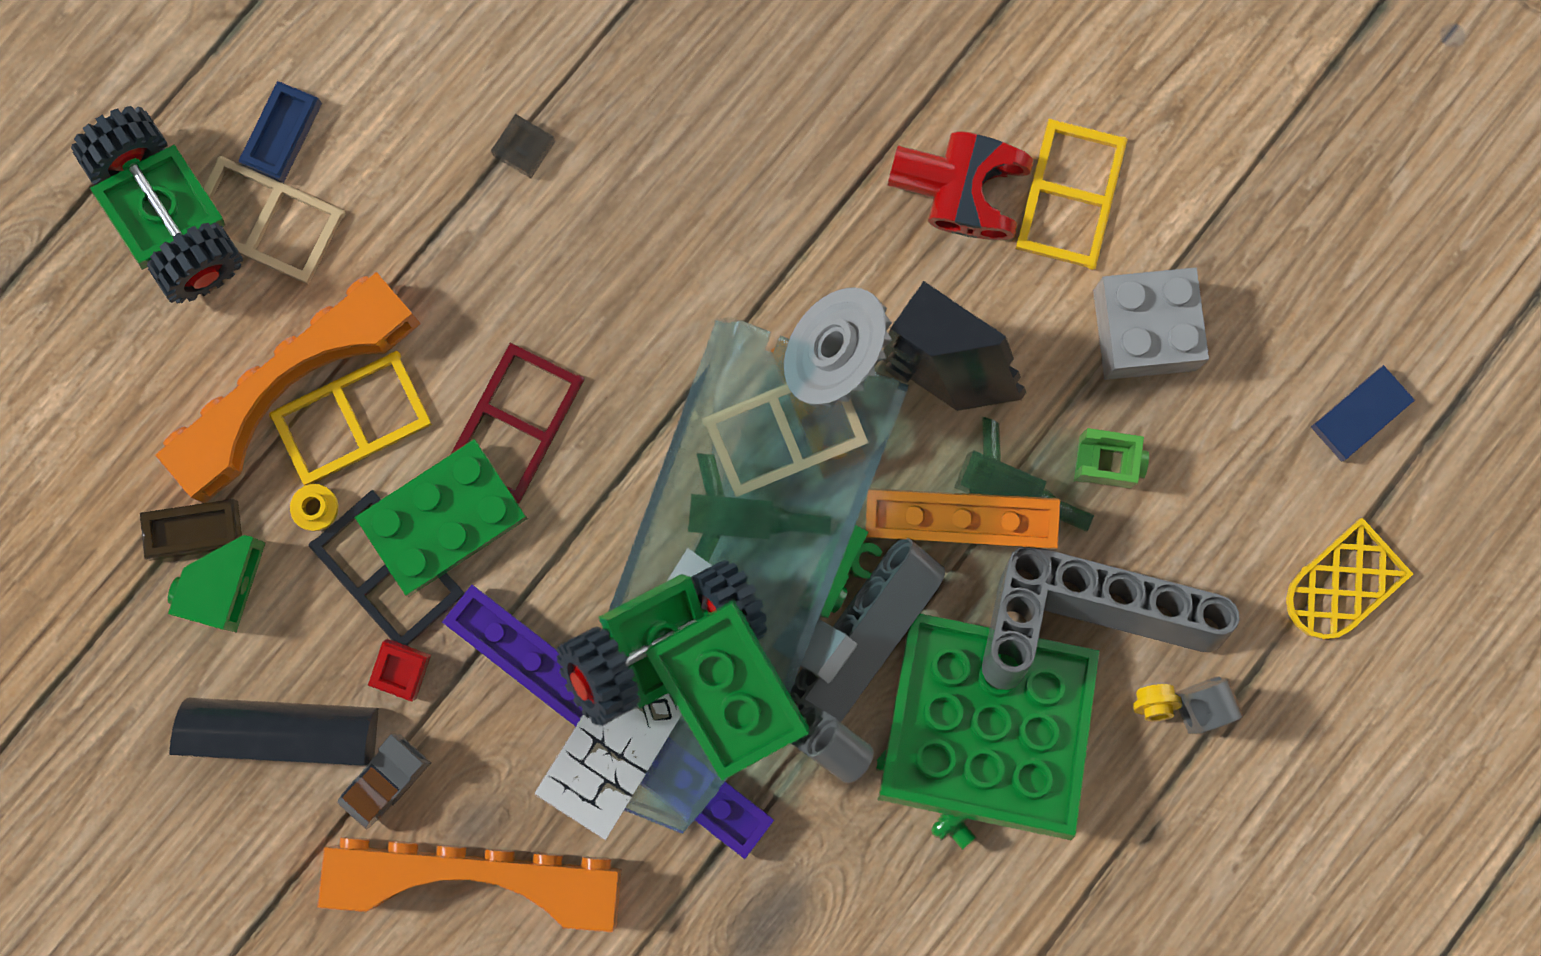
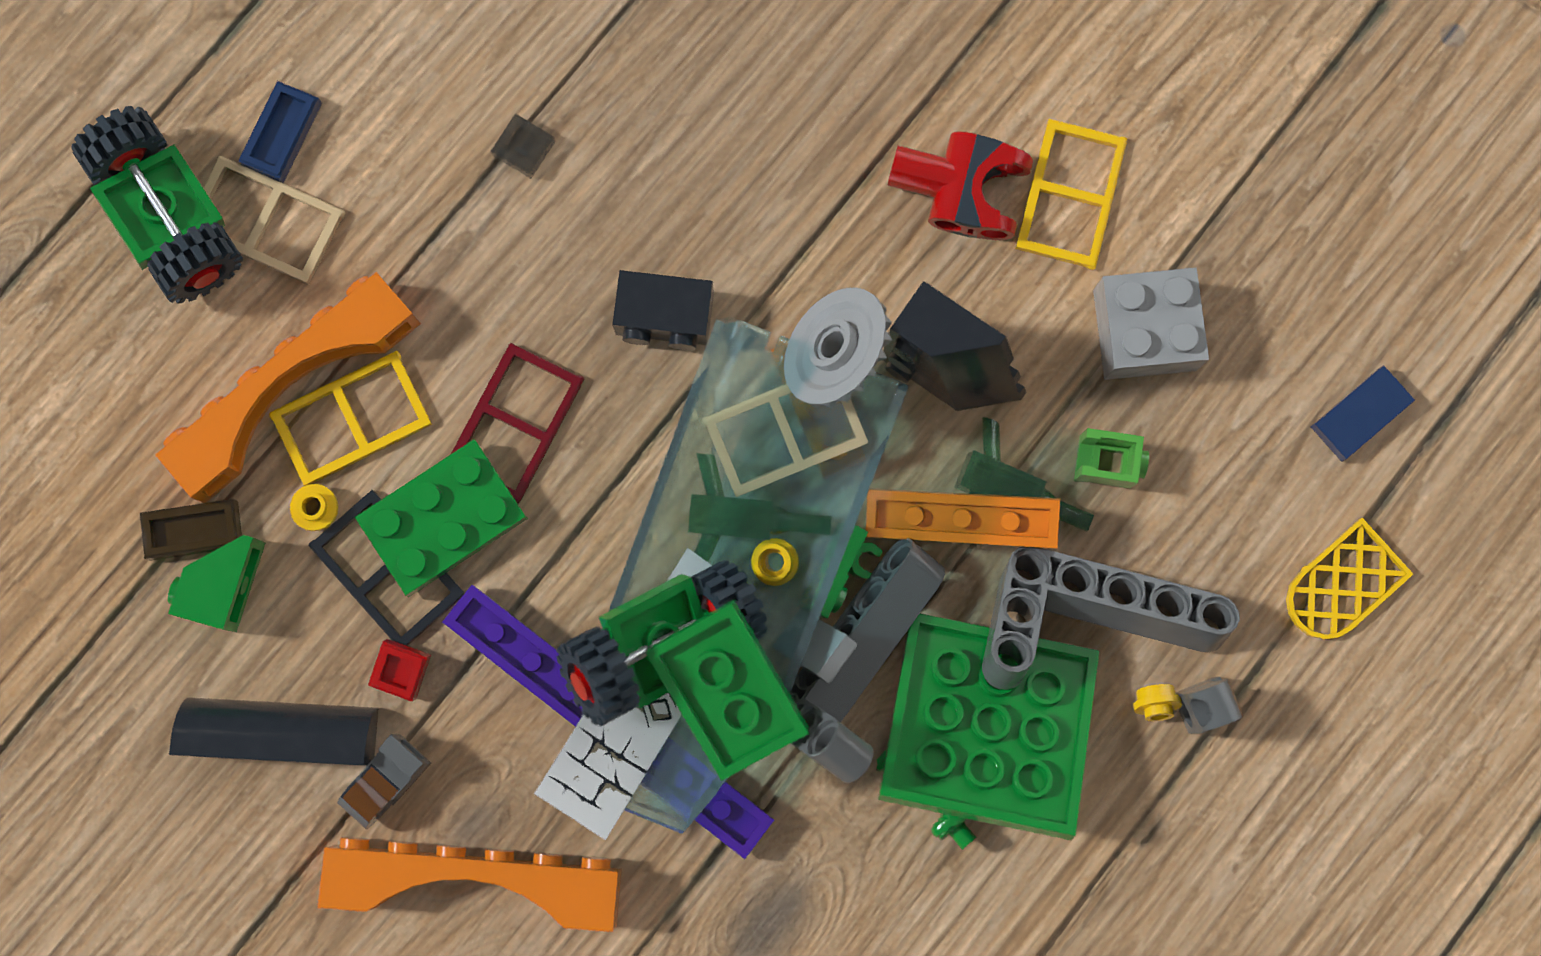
none -> black brick [612,270,714,350]
none -> yellow plate [751,538,799,586]

